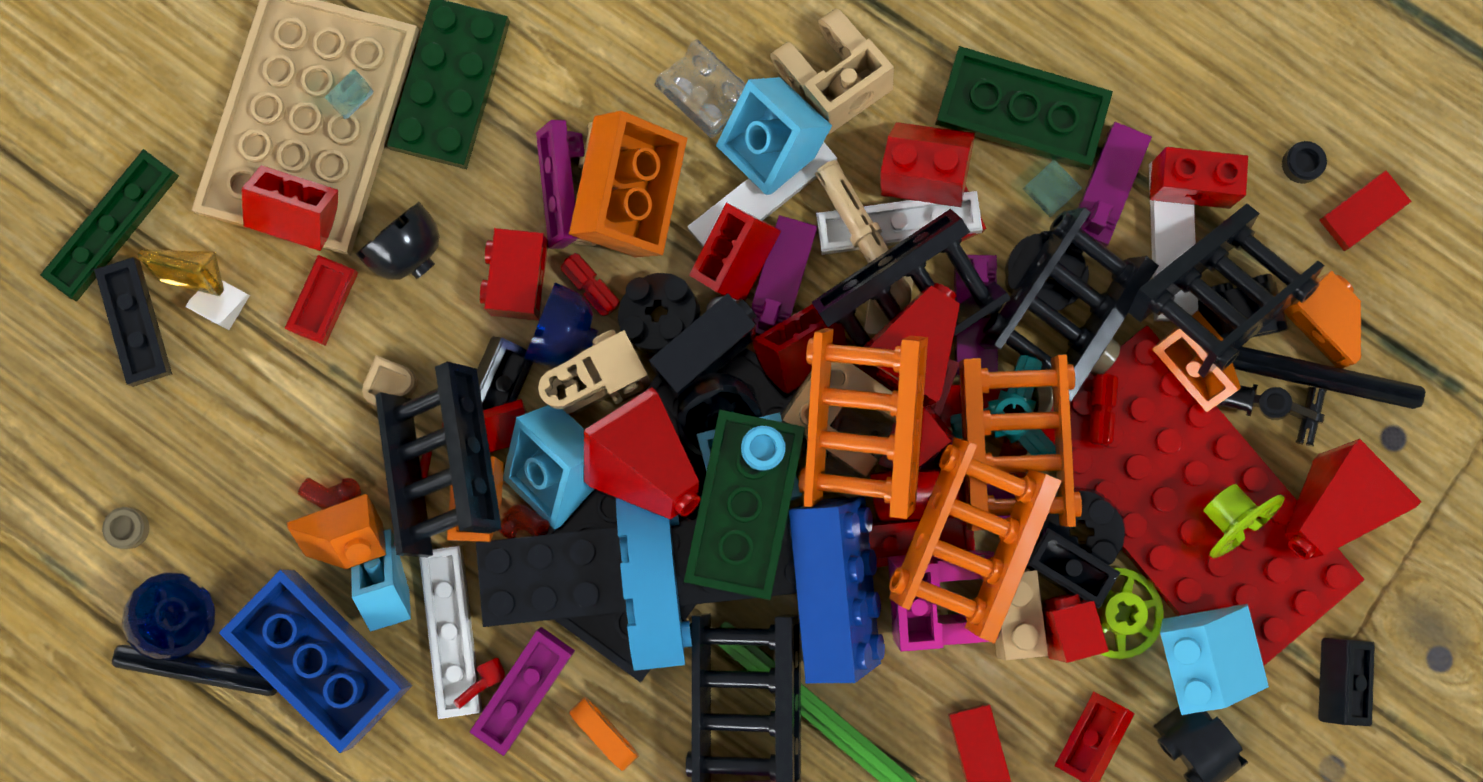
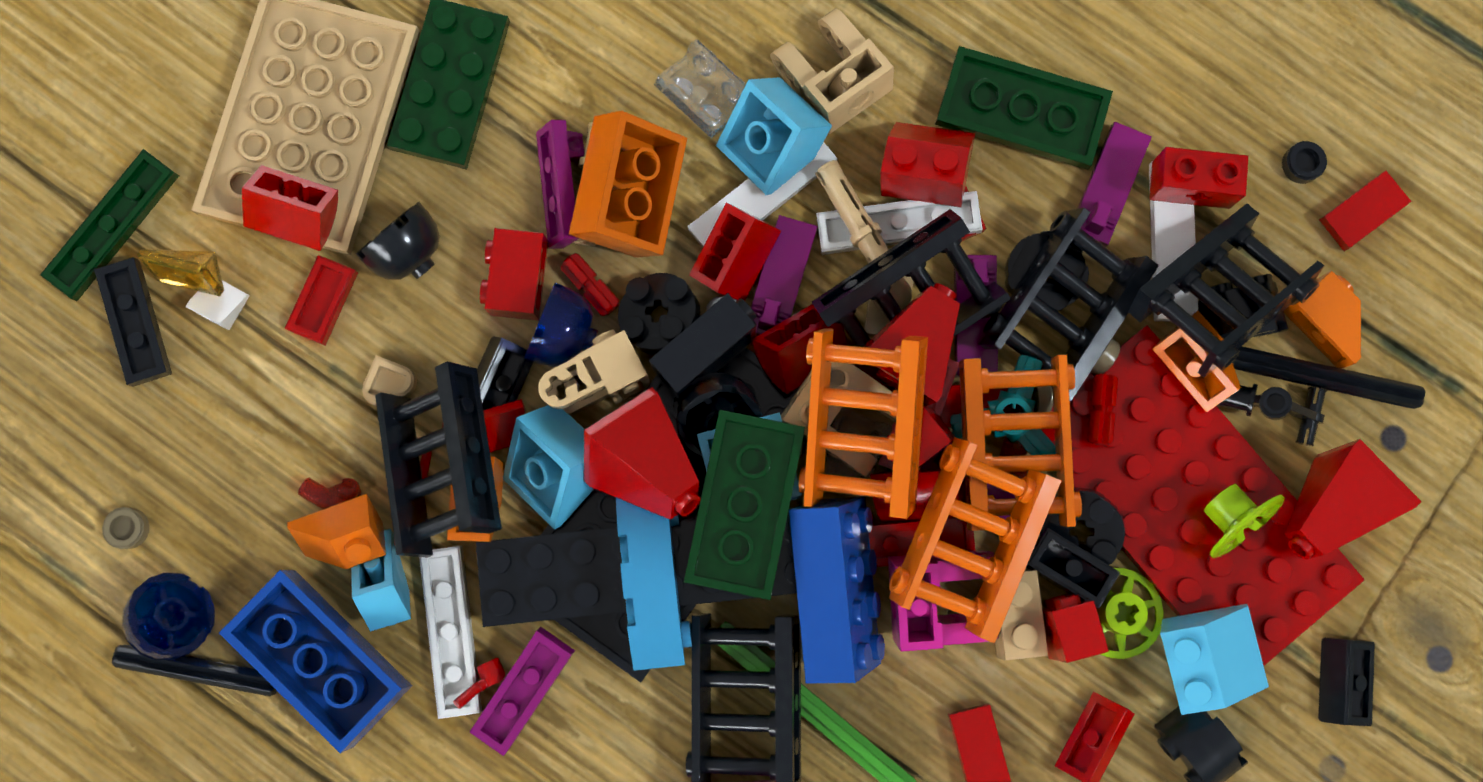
clear light blue tile [324,69,374,119] -> none
clear red arm [498,504,550,539] -> none
orange beam [569,697,639,771] -> none
medium azure tile [741,426,785,471] -> none
clear light blue tile [1023,159,1082,218] -> none

